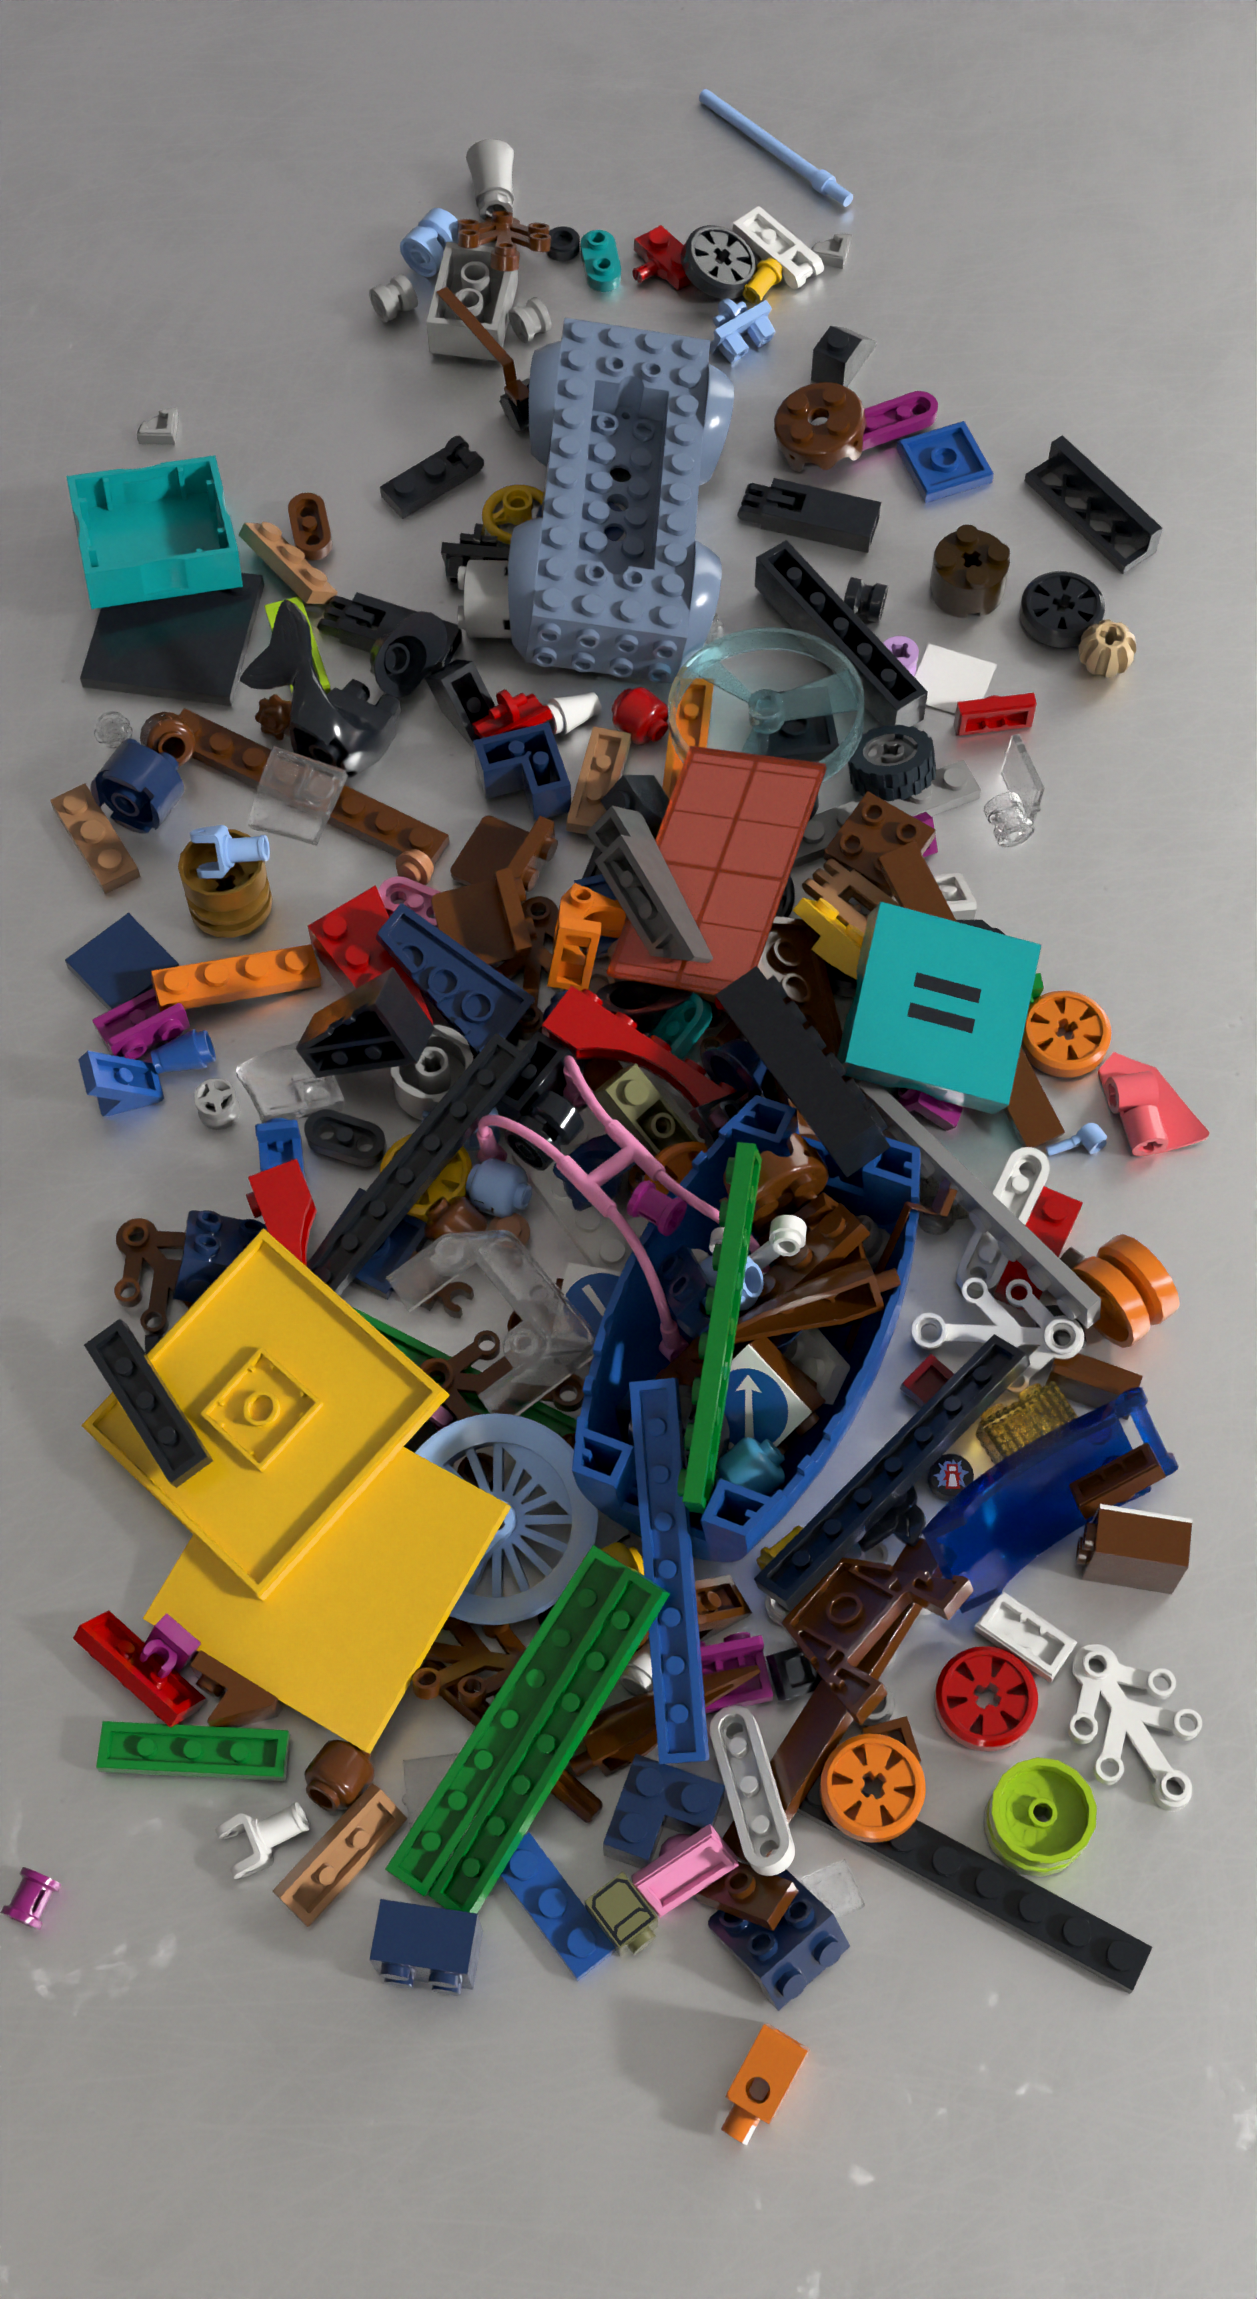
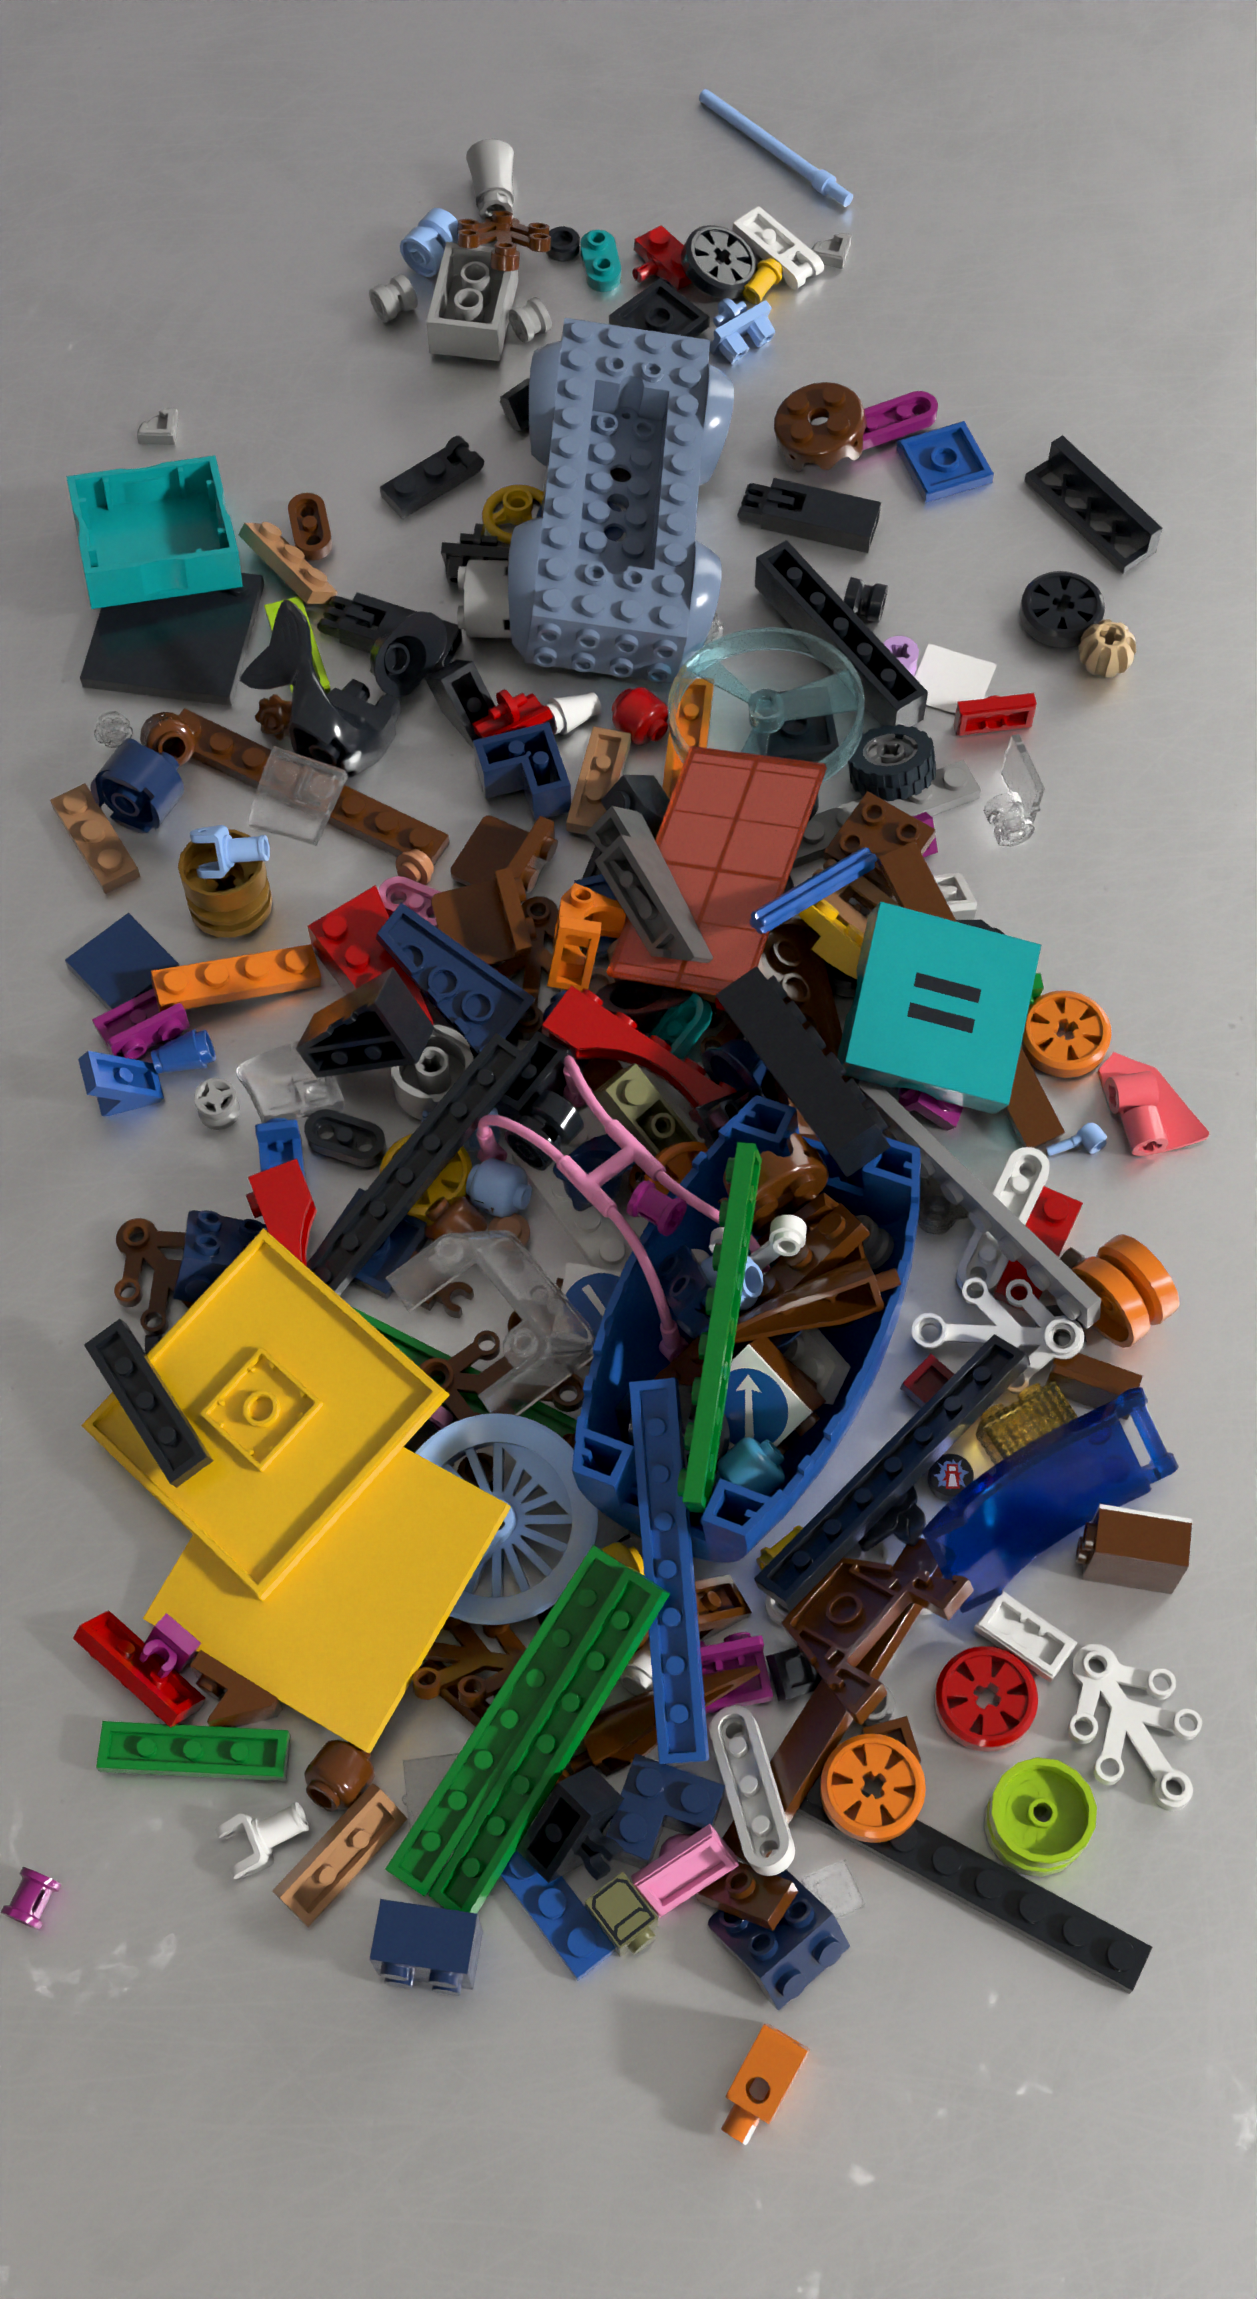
reddish brown piece [436,287,529,406] -> none
black slope [811,326,877,387] -> none
reddish brown piece [844,1177,958,1354] -> none
dark brown brick [930,525,1010,618] -> none
reddish brown plate [1069,1442,1166,1520] -> none
none -> black brick [516,1766,624,1883]
none -> black plate [609,278,710,338]
none -> blue axle [749,847,877,934]

